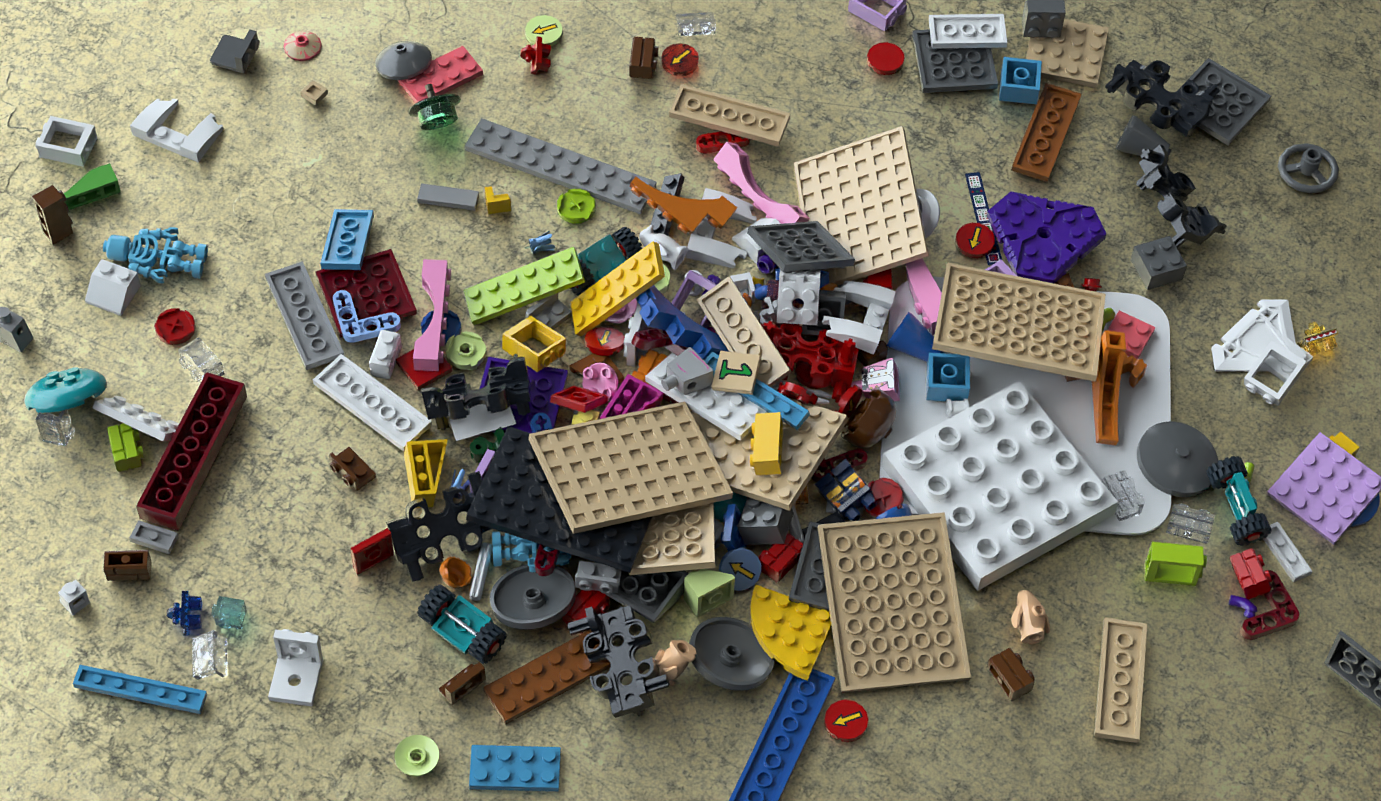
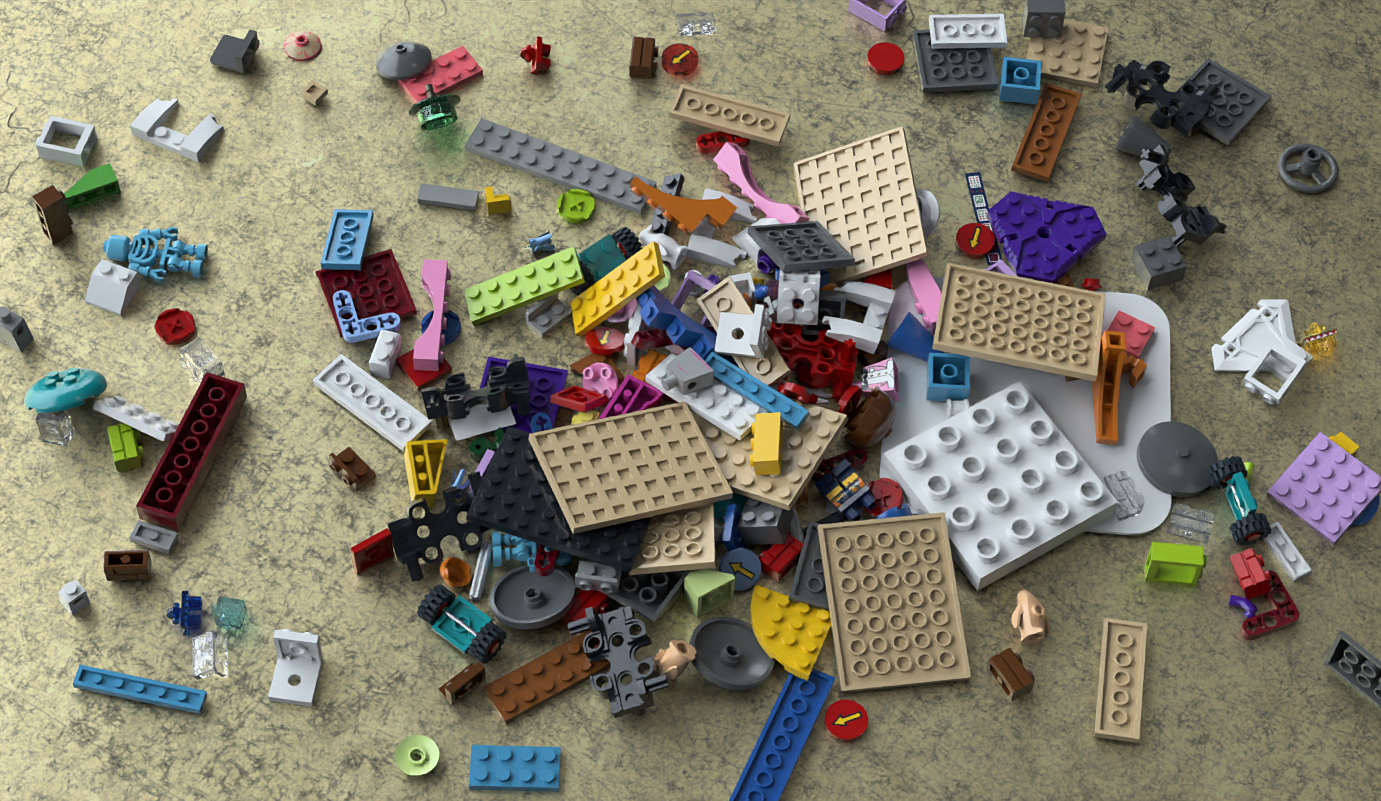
light grey plate [265,261,344,370] -> none
yellowish green plate [445,331,486,371] -> none
yellow window [502,316,566,372] -> none
yellowish green tile [525,15,563,47] -> none
tan tile [711,351,761,395] -> none
lime arm [1102,308,1115,332] -> none
none -> white bracket [714,304,771,359]

